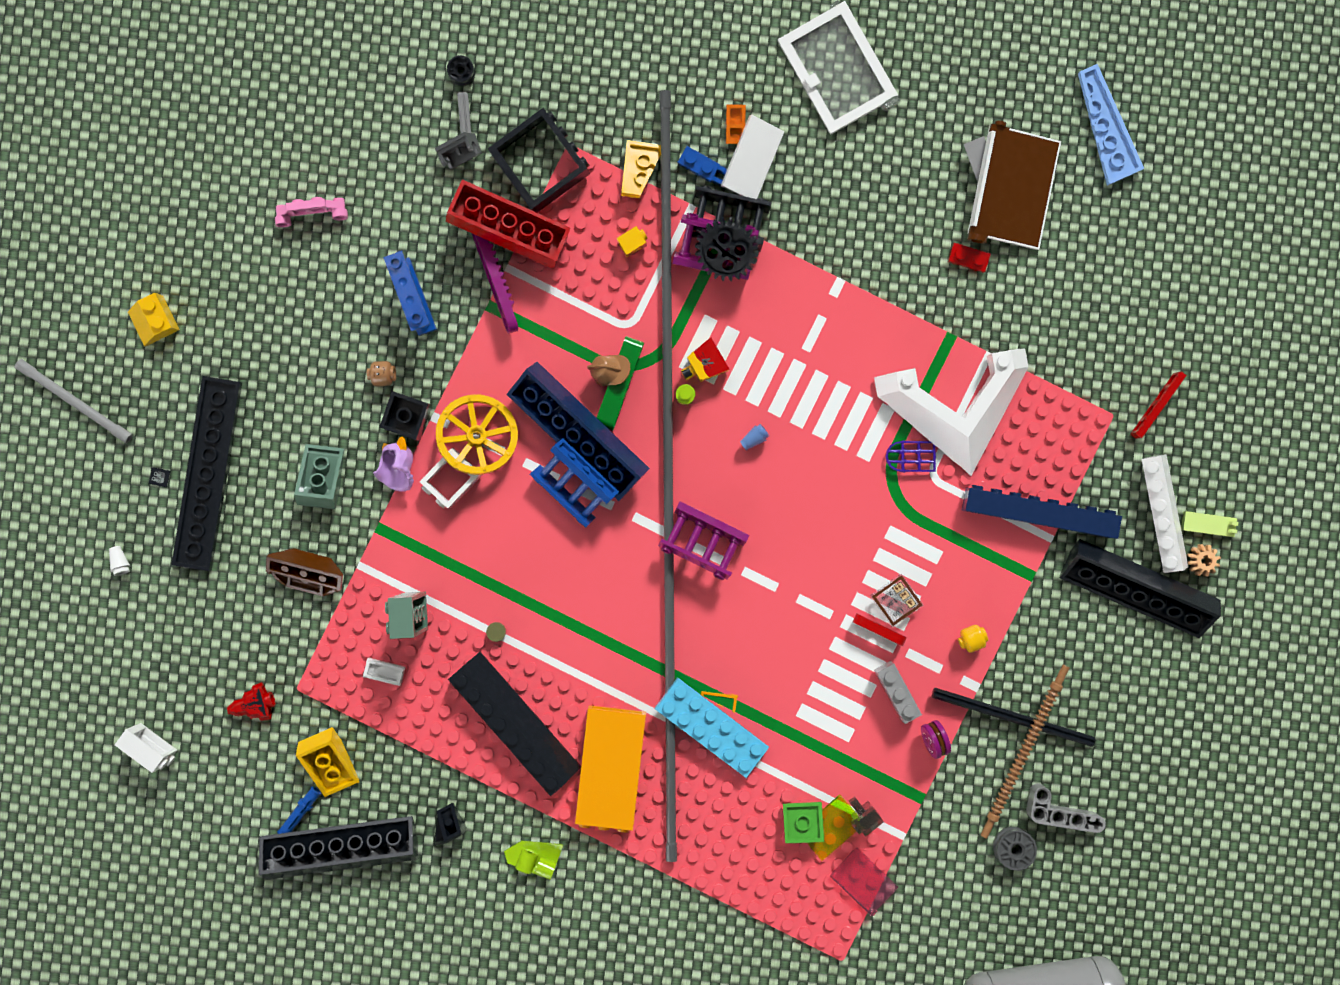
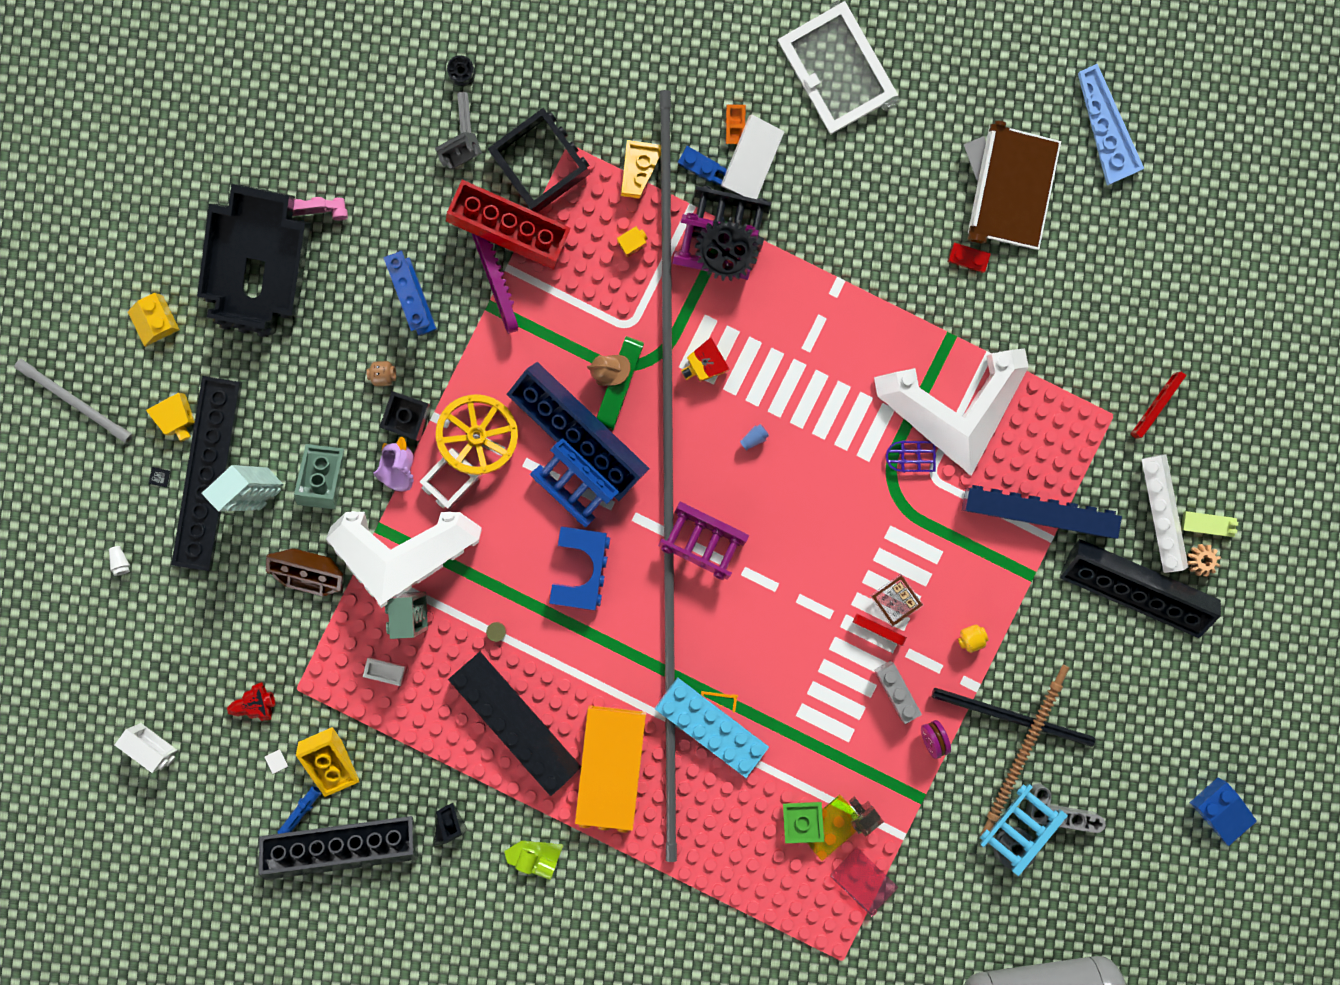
lime brick [676,384,695,405] -> none
none -> yellow torso [146,393,195,442]
none -> black panel [197,184,311,337]
none -> light aqua brick [202,465,283,512]
none -> white sticker [265,749,288,774]
none -> white wedge [326,511,482,608]
none -> blue arch [549,526,610,610]
none -> medium azure fence [980,783,1068,876]
none -> blue slope [1189,777,1257,846]

